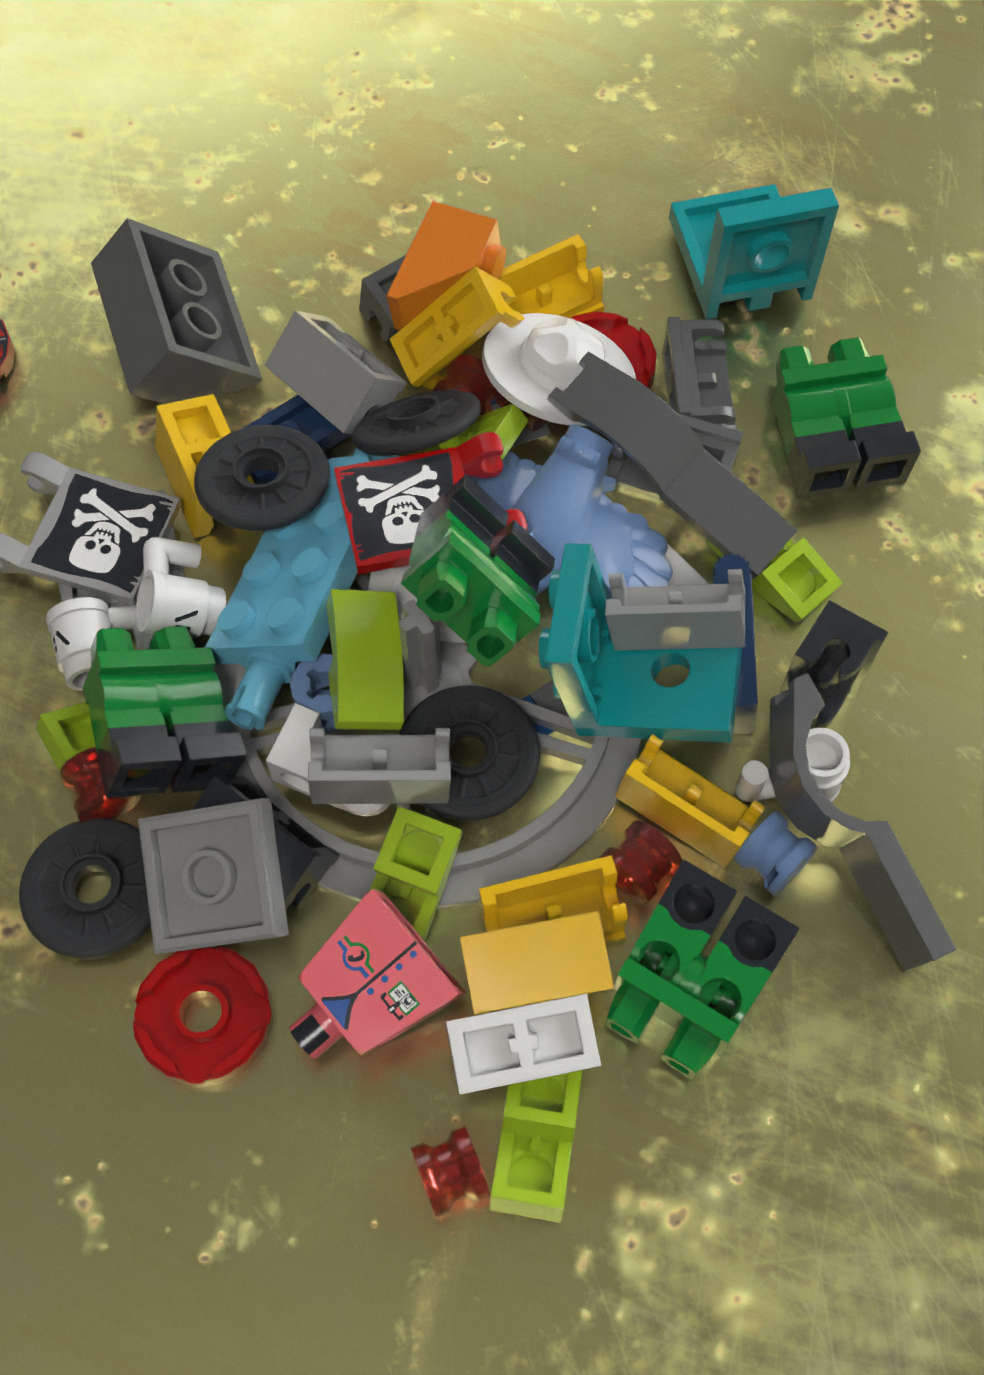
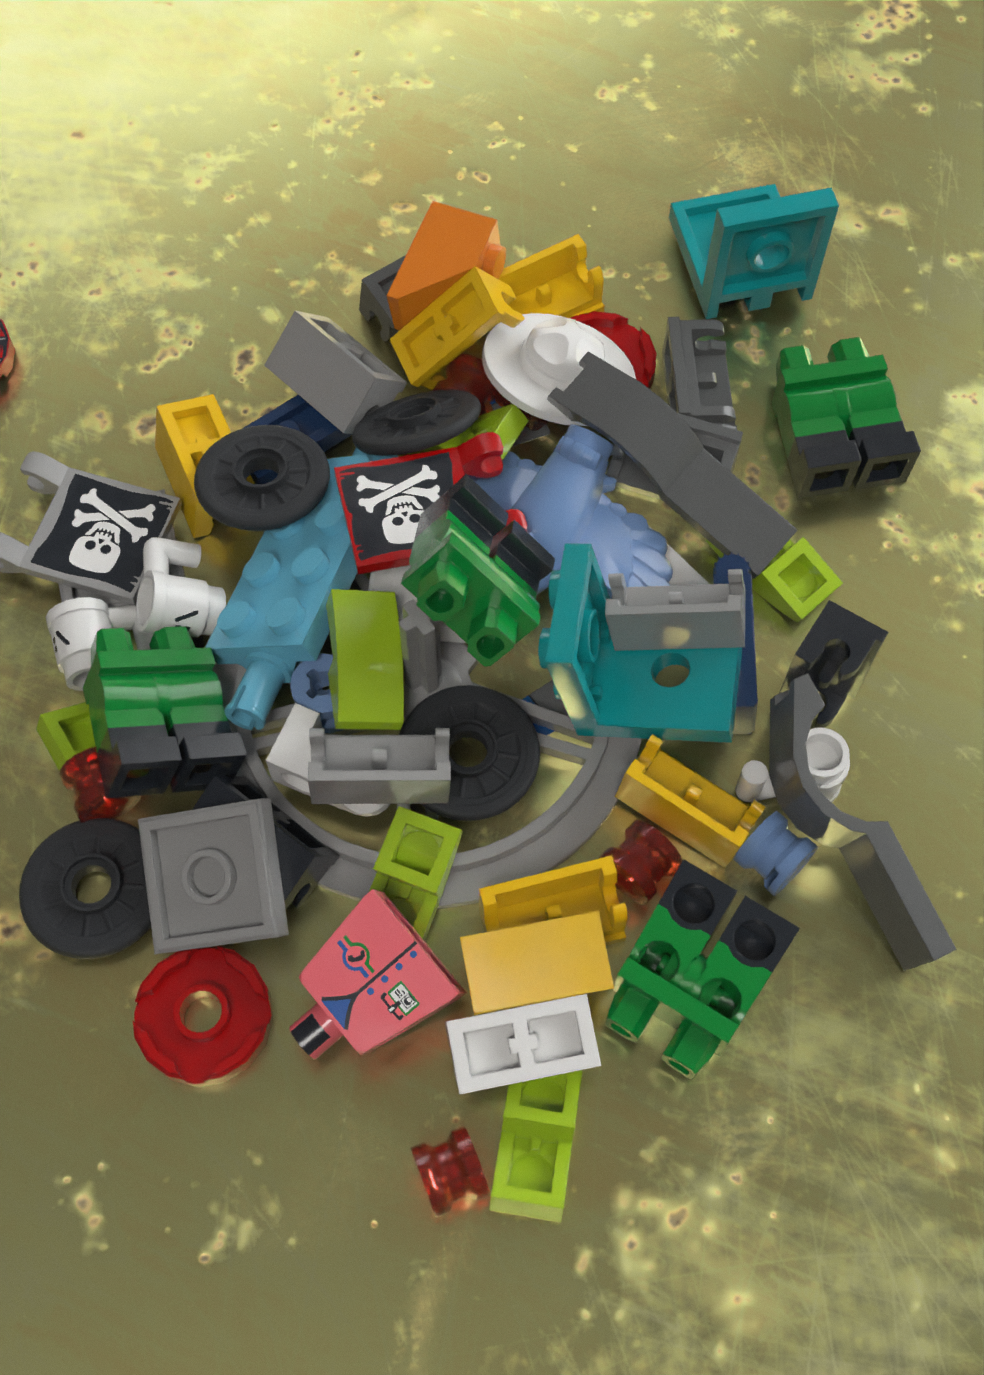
dark grey slope [91,218,262,404] -> none

